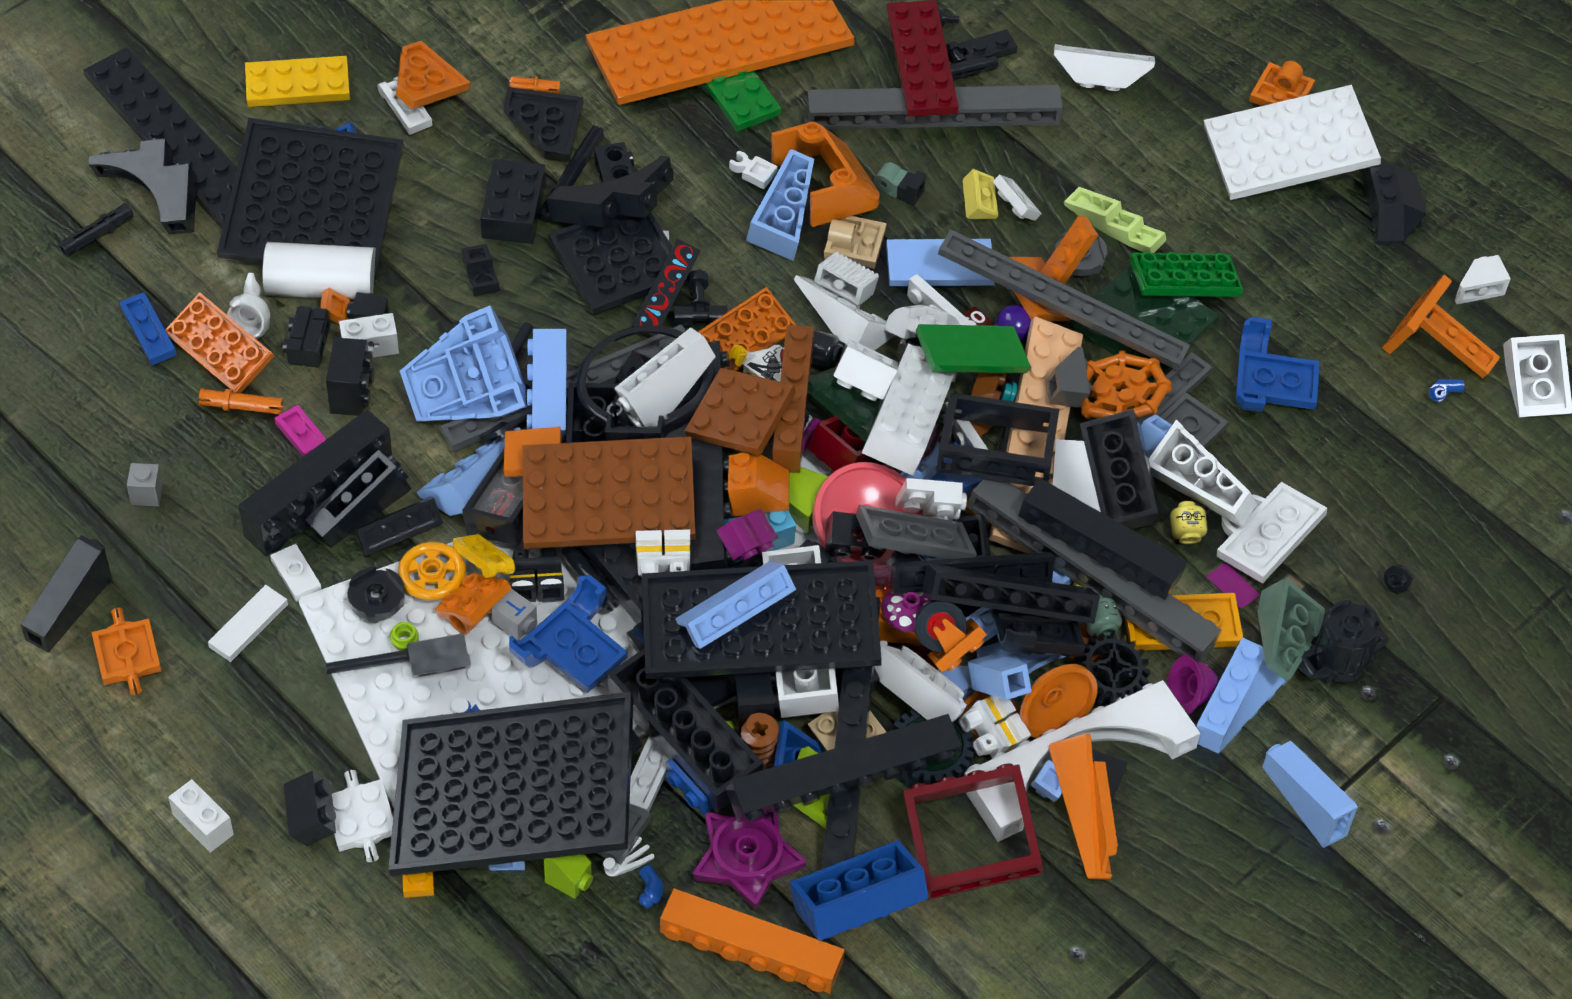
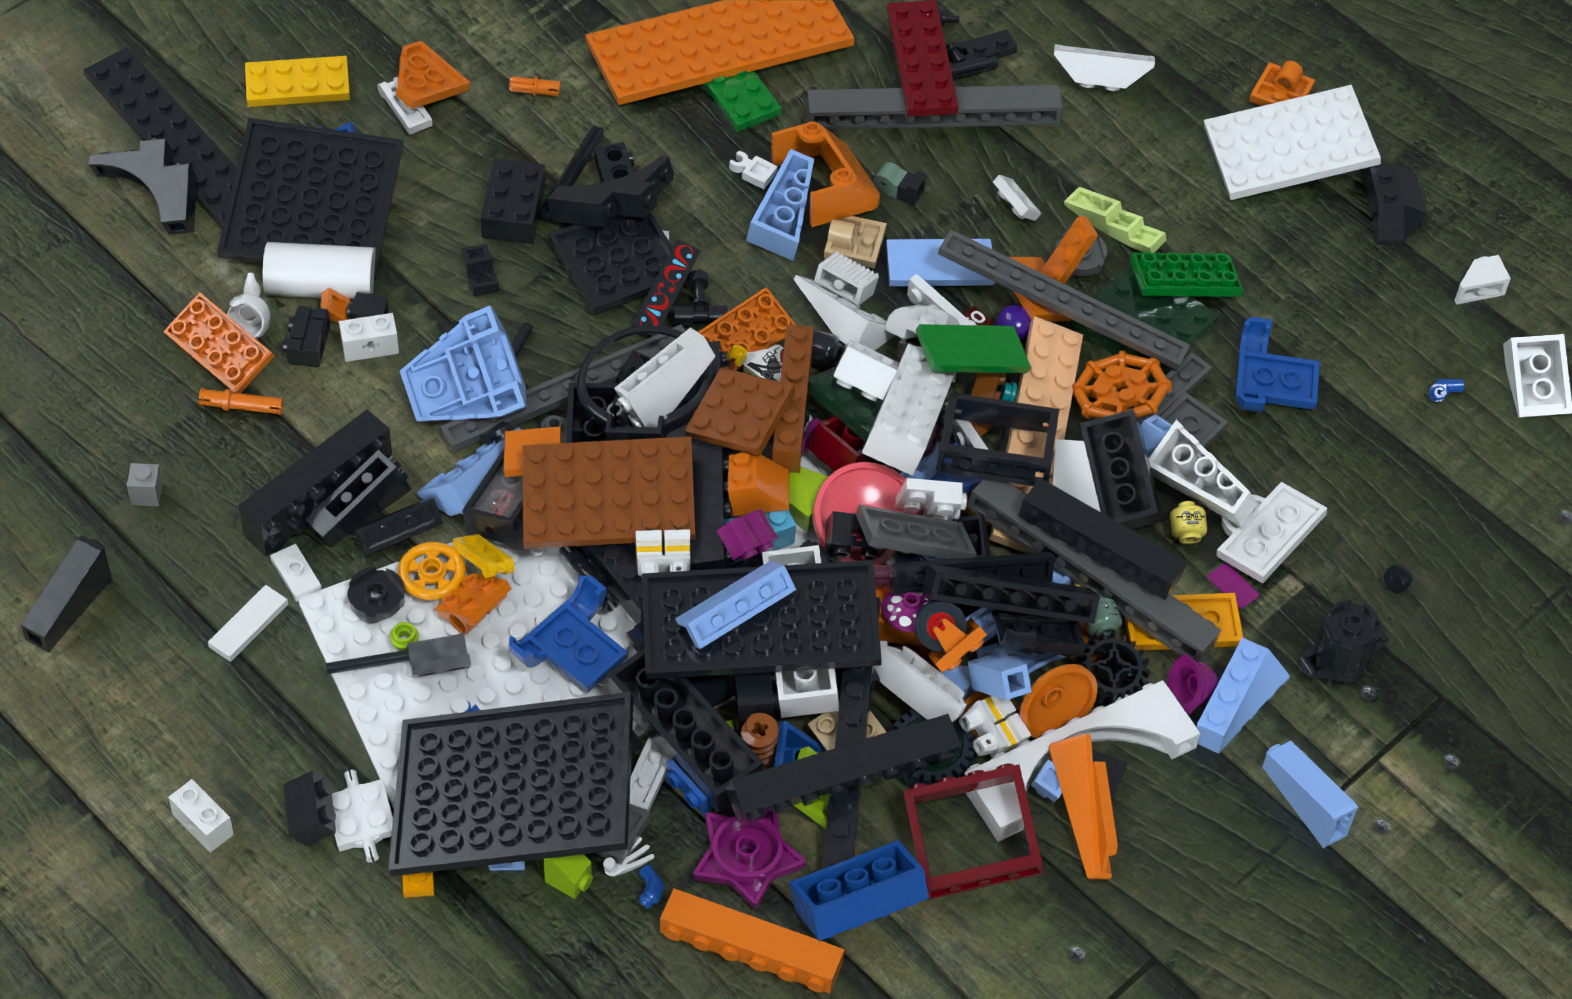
black pin [58,203,134,257] -> none
orange plate [91,608,162,695] -> none
blue plate [119,292,177,366] -> none
dark pink plate [275,405,326,457] -> none
black brick [326,337,375,416] -> none
light grey brick [492,589,538,640] -> none
black plate [503,87,584,161] -> none
black hips [509,547,565,602] -> none
light blue wedge [527,329,567,441] -> none
light yellow slope [963,169,998,219] -> none
dark grey slope [1046,347,1091,407] -> none
sand green wedge [1258,578,1325,681] -> none
orange piece [1382,275,1500,378] -> none

